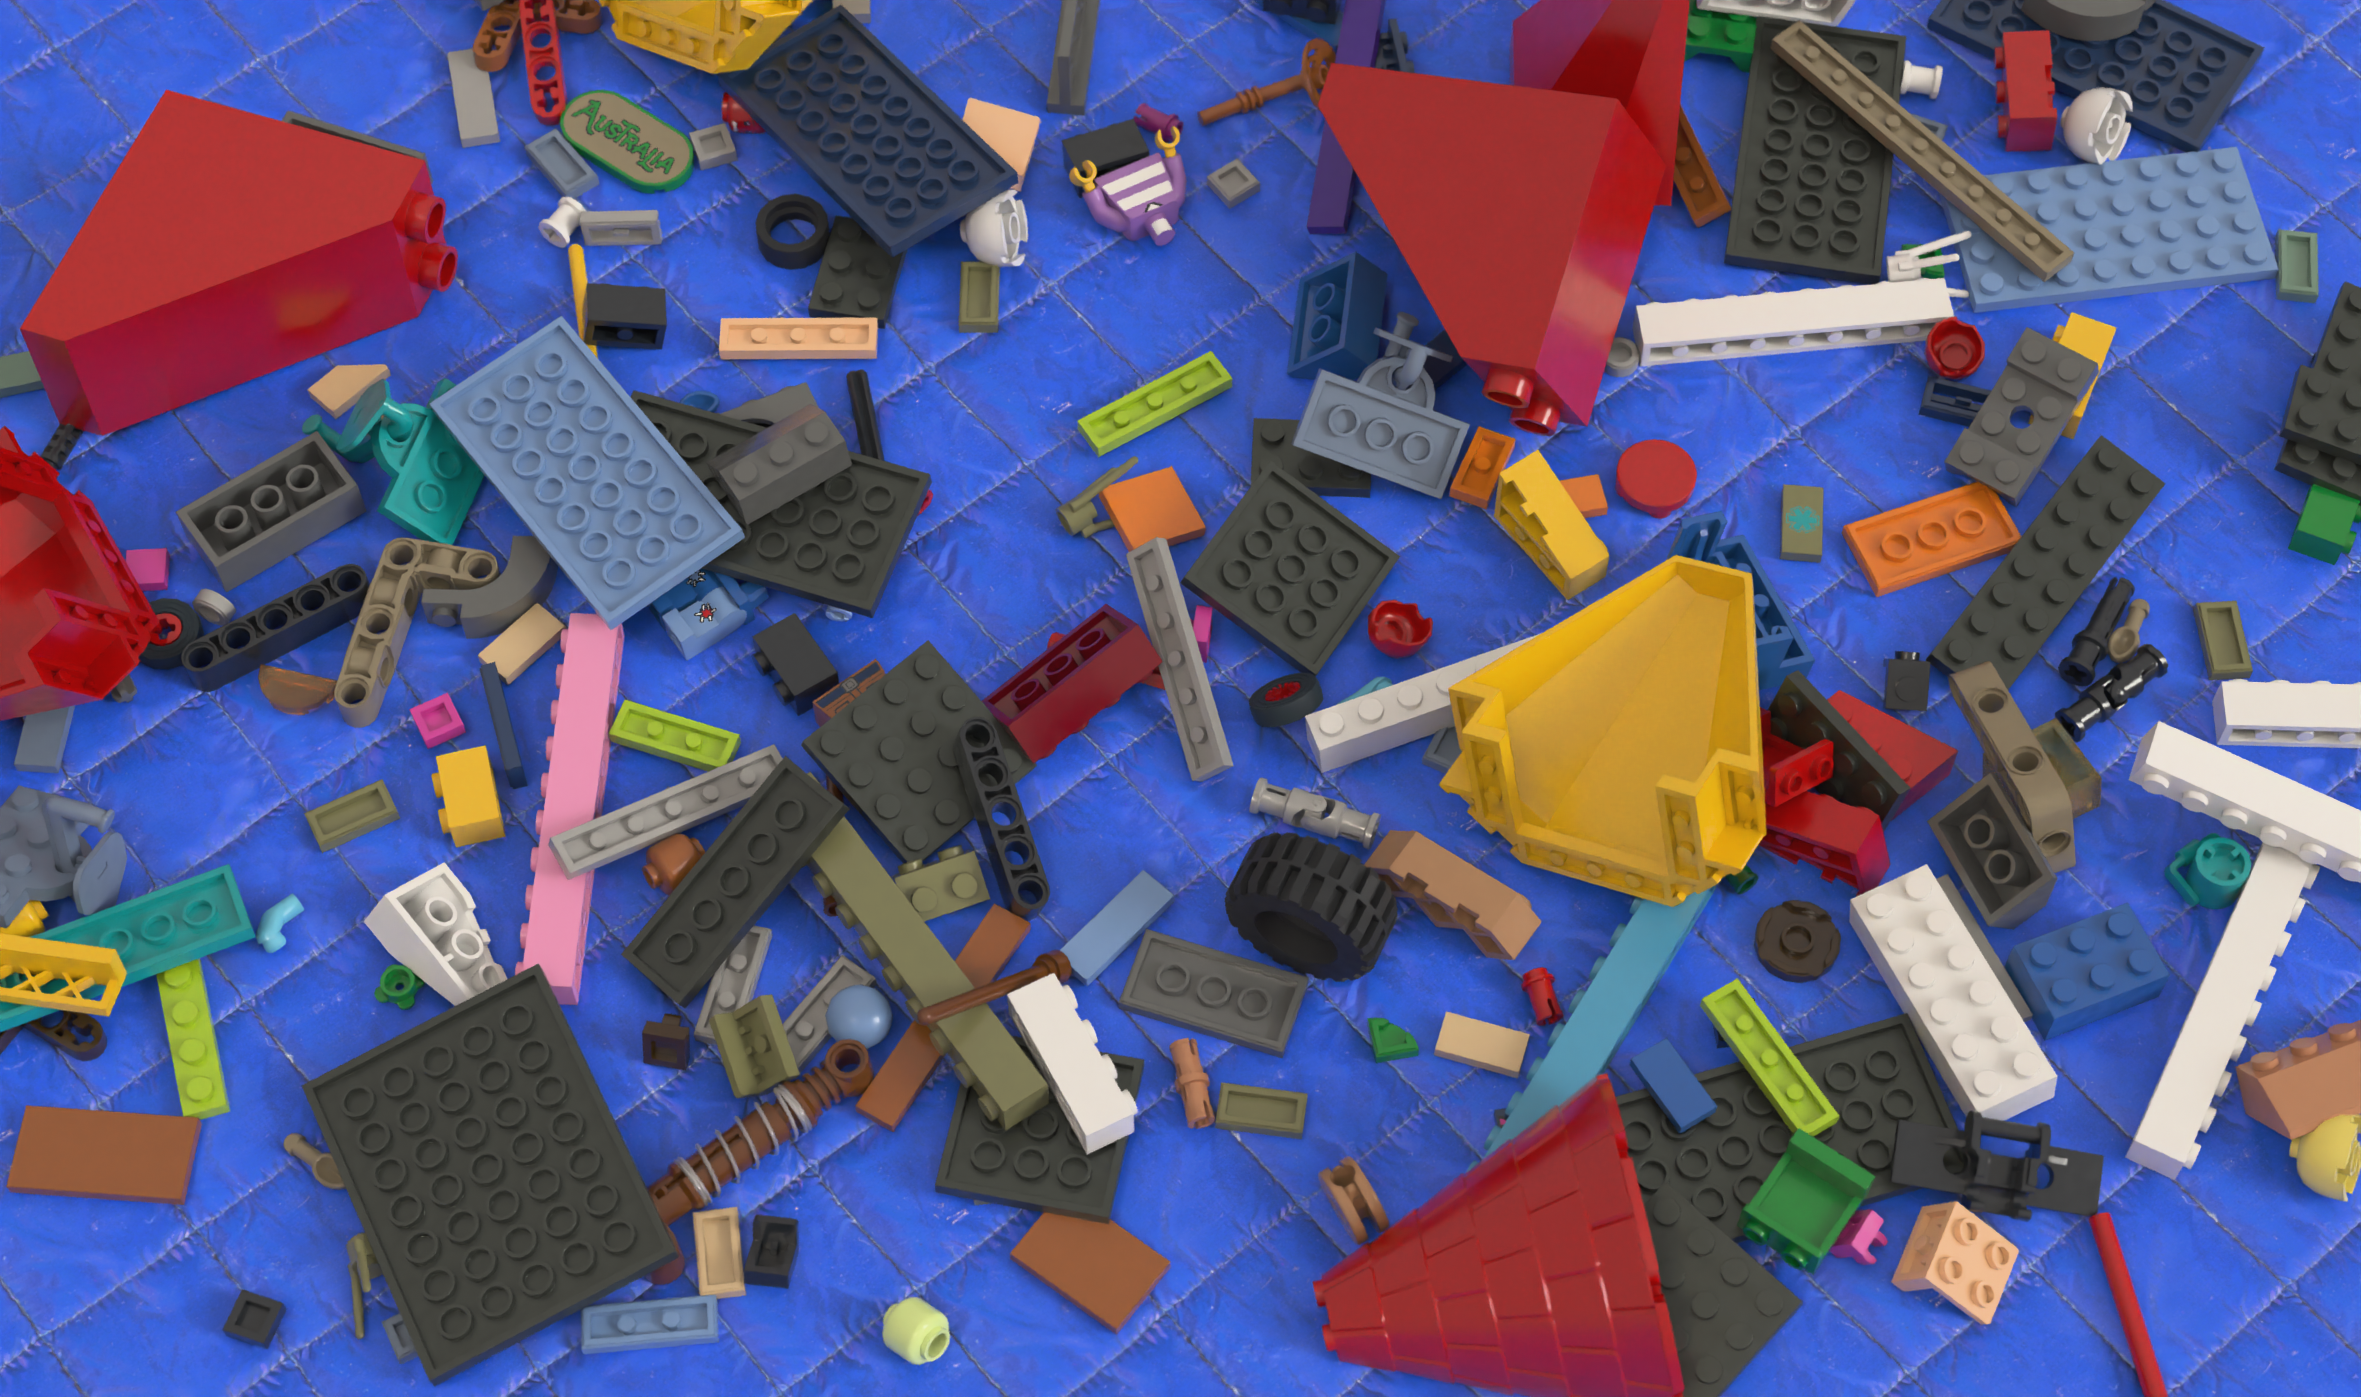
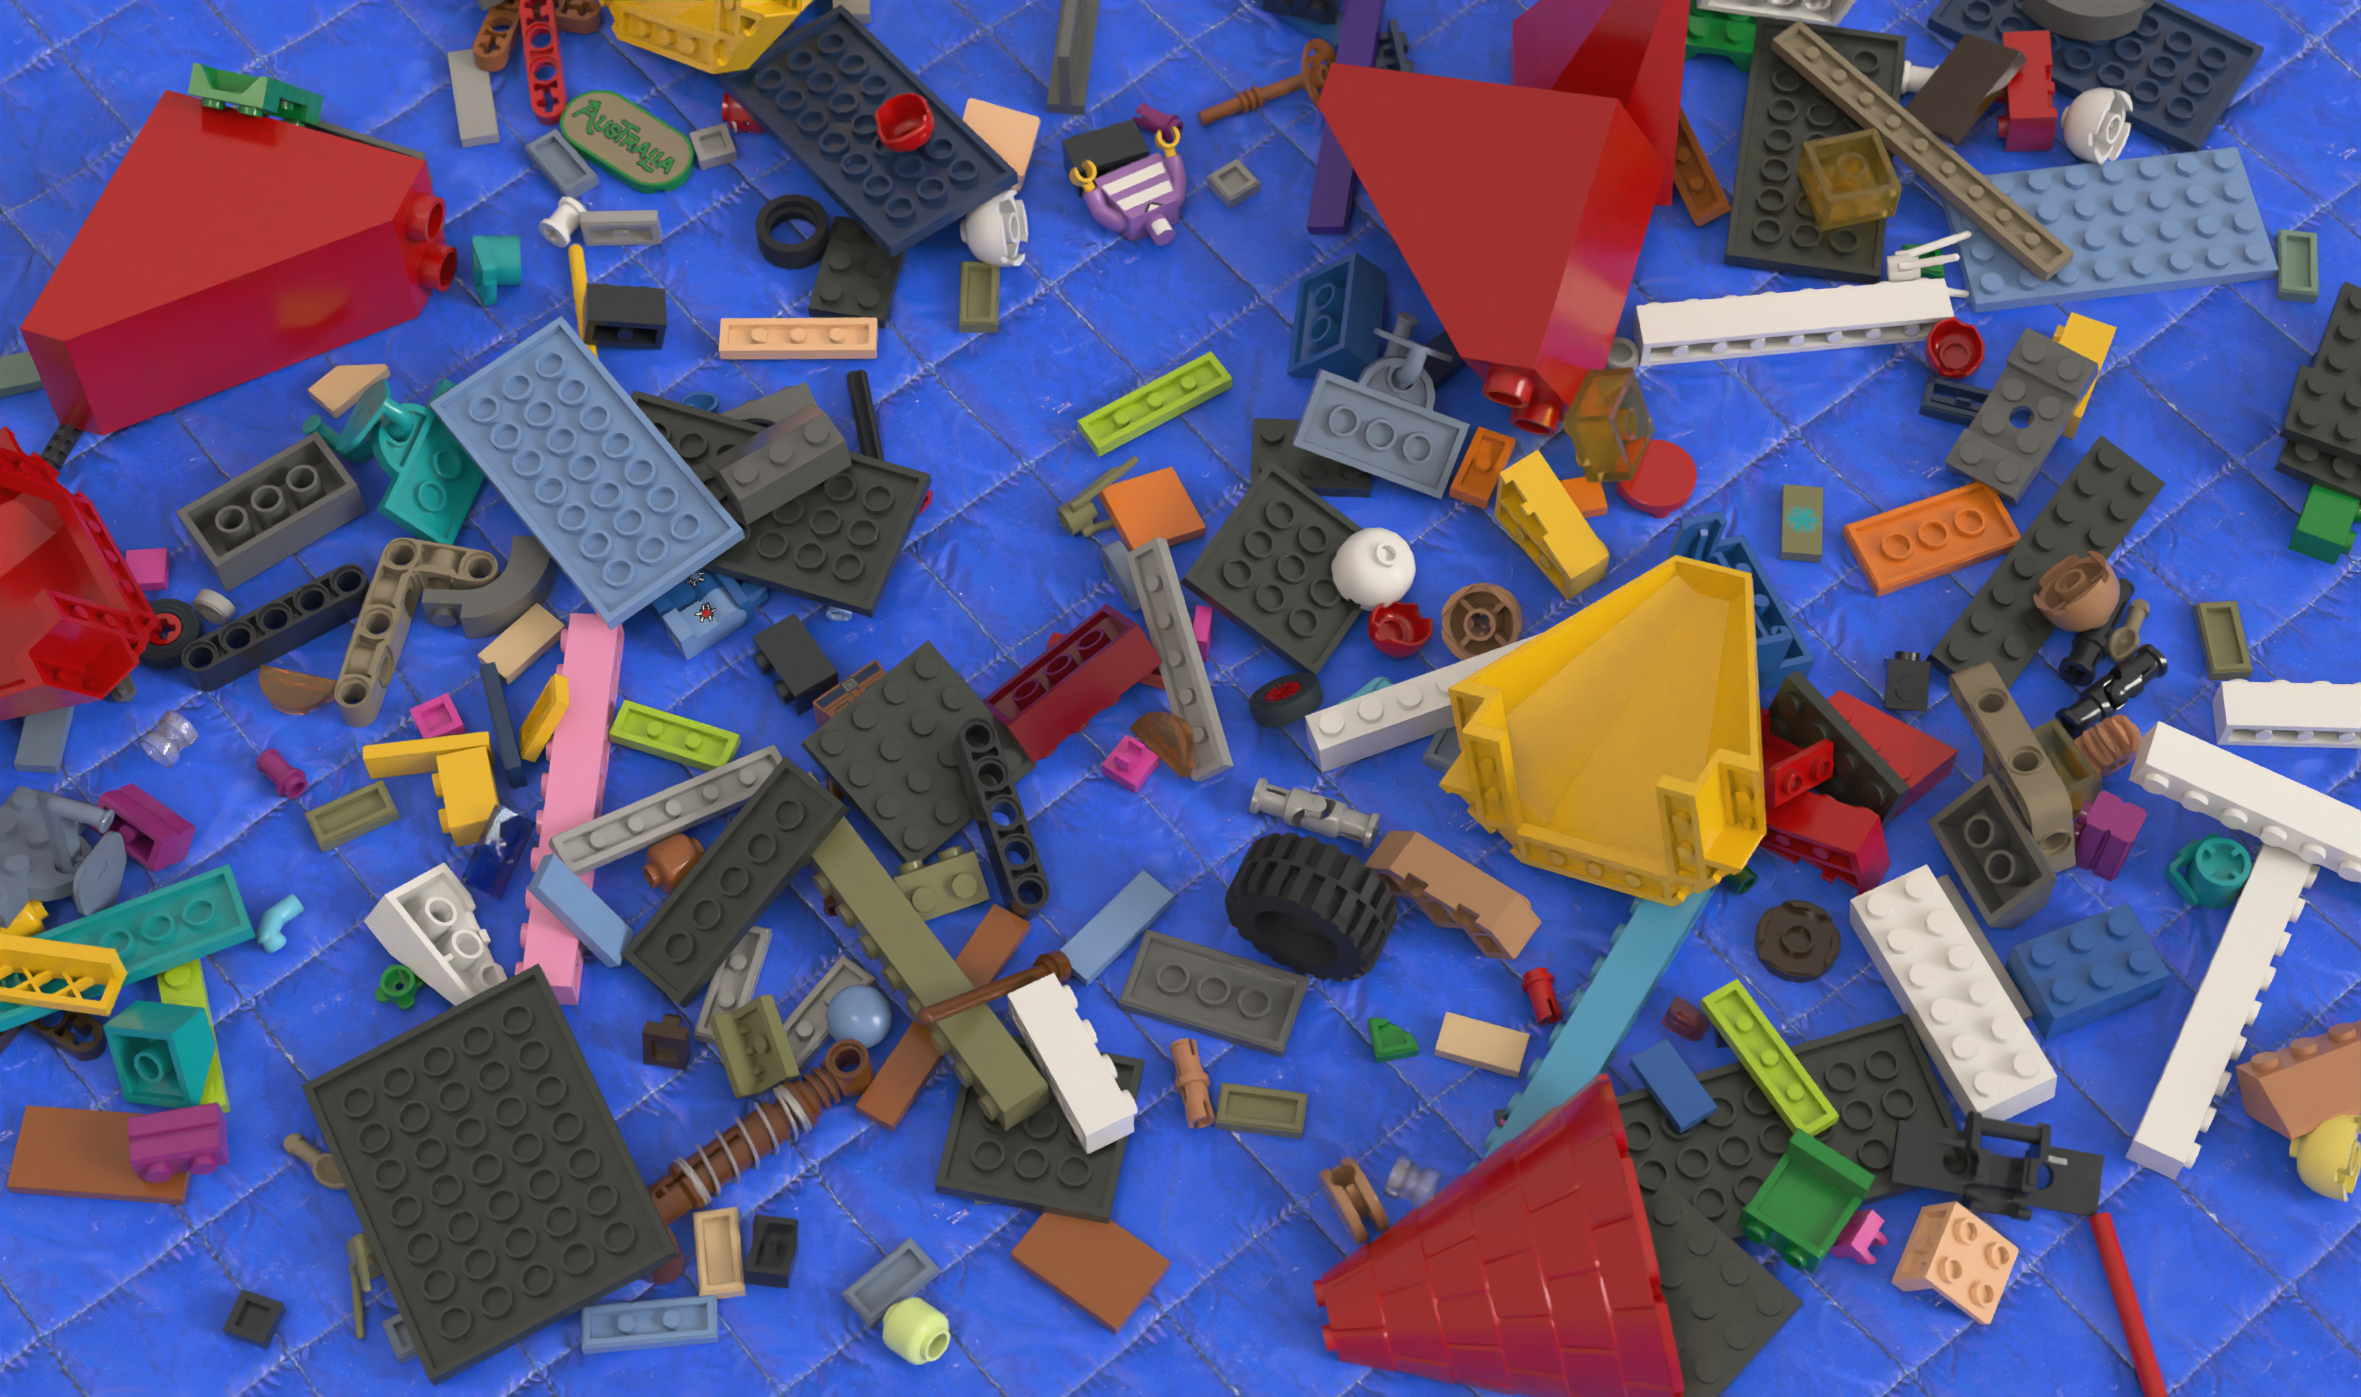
none -> magenta brick [90,783,196,872]
none -> teal slope [103,1000,215,1108]
none -> magenta brick [128,1102,229,1183]
none -> clear wheel [139,710,199,768]
none -> green piece [188,62,324,127]
none -> magenta pin [256,749,308,799]
none -> yellow tile [363,731,496,779]
none -> clear blue plate [460,805,536,900]
none -> teal piece [472,235,521,306]
none -> yellow tile [519,673,570,763]
none -> medium blue tile [527,854,635,968]
none -> sand blue tile [841,1237,940,1330]
none -> red hair [874,93,934,153]
none -> sand blue beam [1099,540,1141,612]
none -> dark pink tile [1101,735,1160,794]
none -> clear orange tile [1130,712,1195,778]
none -> white cylinder [1331,528,1416,611]
none -> clear wheel [1383,1154,1442,1209]
none -> medium nougat cylinder [1441,582,1525,661]
none -> clear yellow brick [1564,367,1655,482]
none -> tile [1661,996,1710,1041]
none -> clear yellow brick [1797,128,1902,231]
none -> dark brown tile [1905,33,2027,146]
none -> medium nougat cylinder [2033,551,2120,632]
none -> nougat gear [2069,714,2142,780]
none -> magenta brick [2073,790,2147,882]

